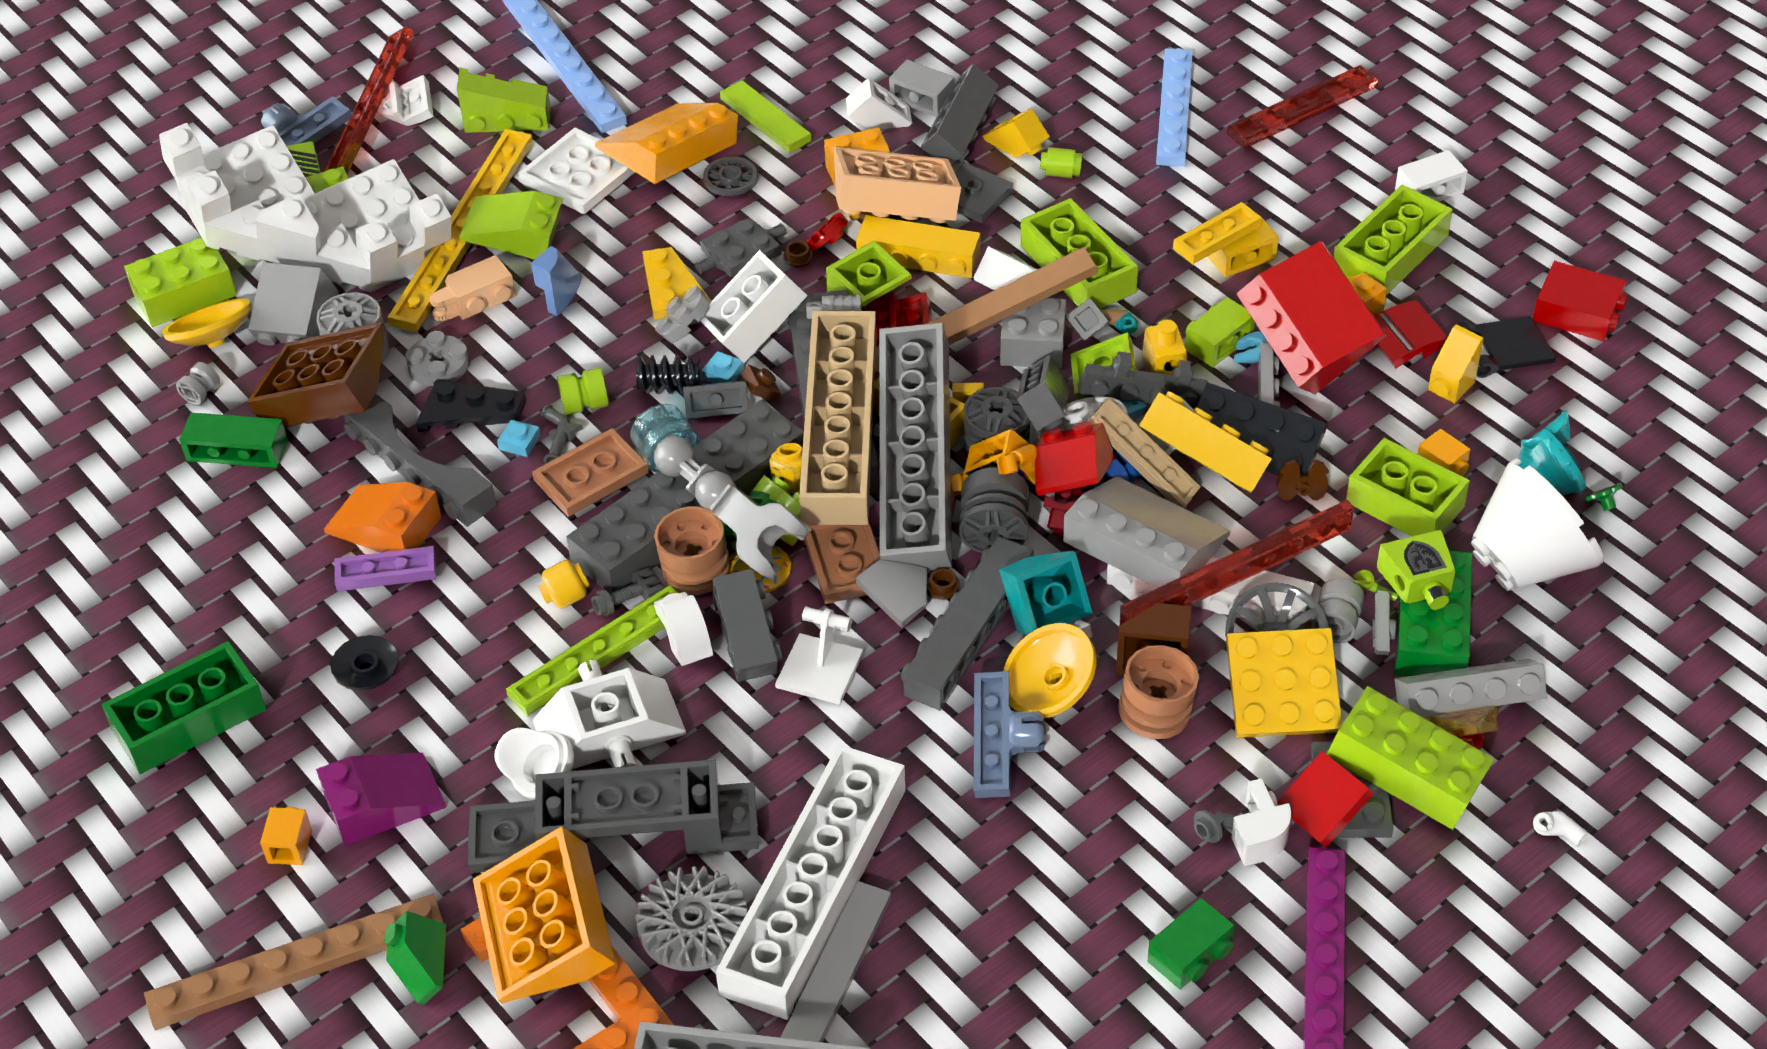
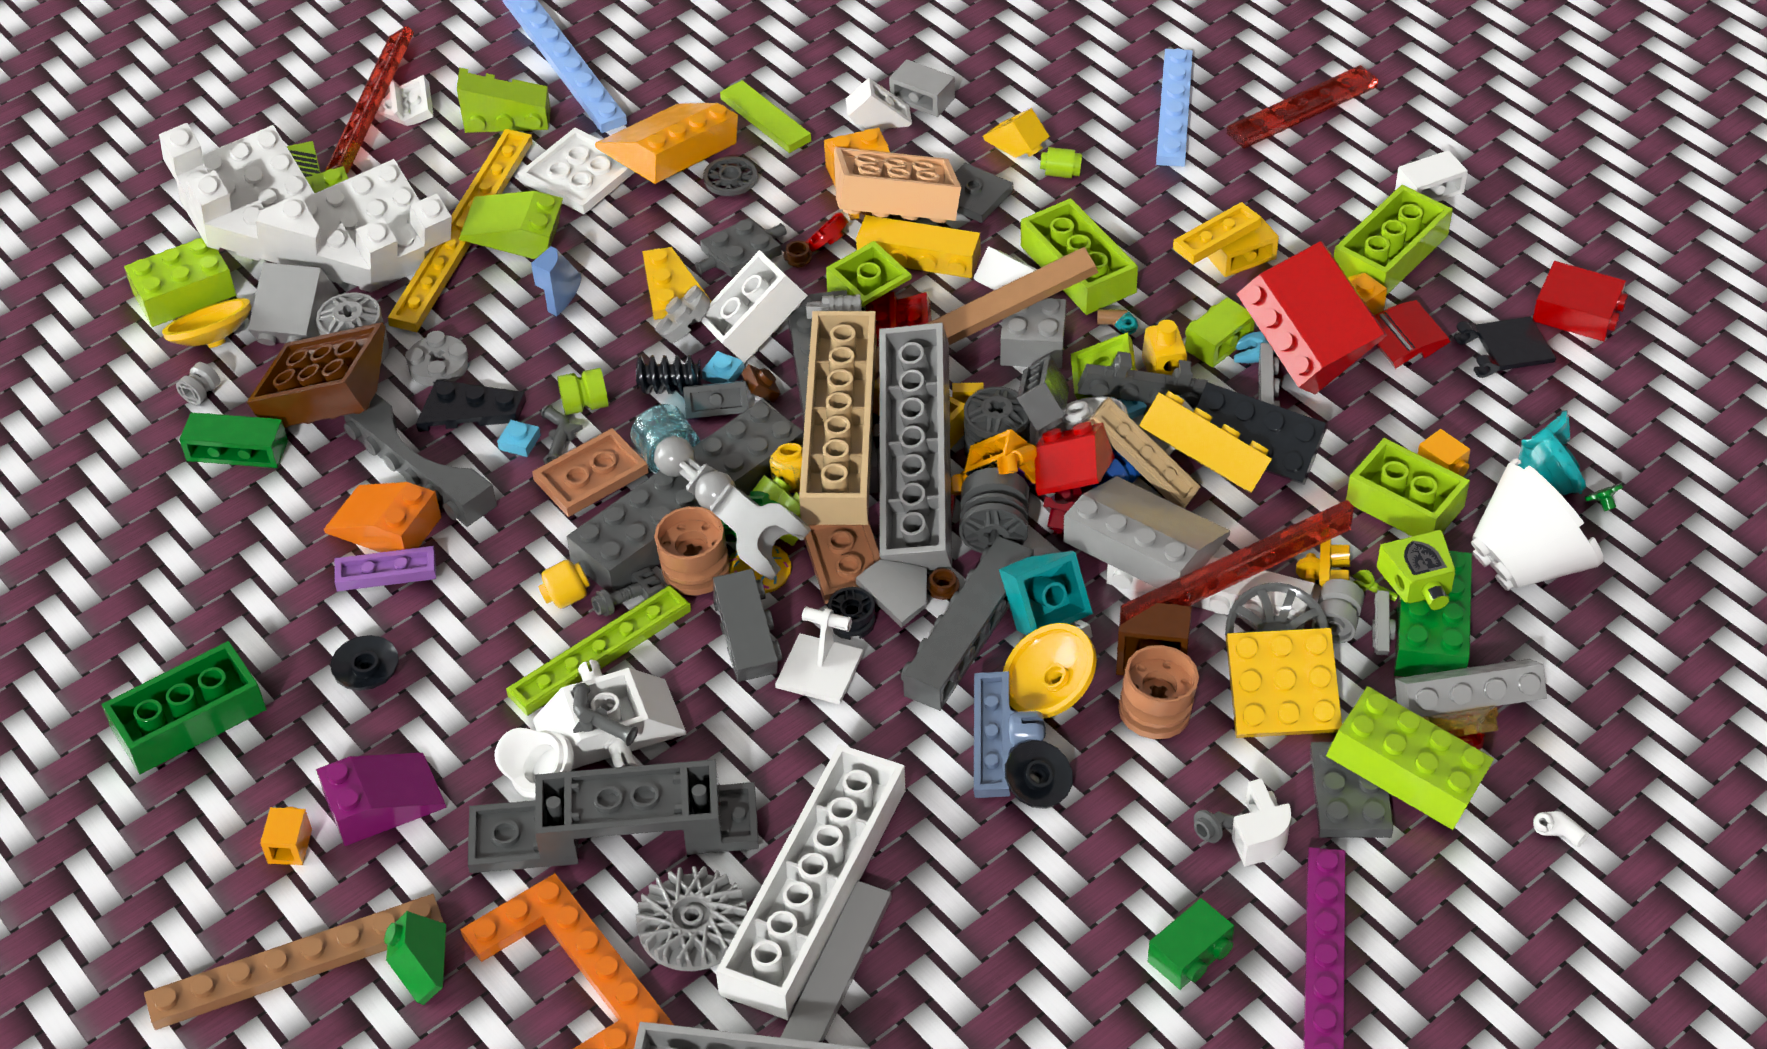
sand blue plate [261,96,352,146] -> none
light nougat hinge [429,255,516,322] -> none
light orange slope [473,826,616,1003] -> none
white brick [654,592,713,666] -> none
dark grey brick [921,64,999,165] -> none
light grey plate [1066,298,1109,342] -> none
reddish brown piece [1276,459,1329,501] -> none
red tile [1277,751,1374,848] -> none
yellow slope [1428,324,1484,404] -> none
none -> dark grey piece [573,682,638,746]
none -> black wheel [828,587,876,640]
none -> black dish [1005,740,1073,809]
none -> yellow hips [1296,535,1350,589]

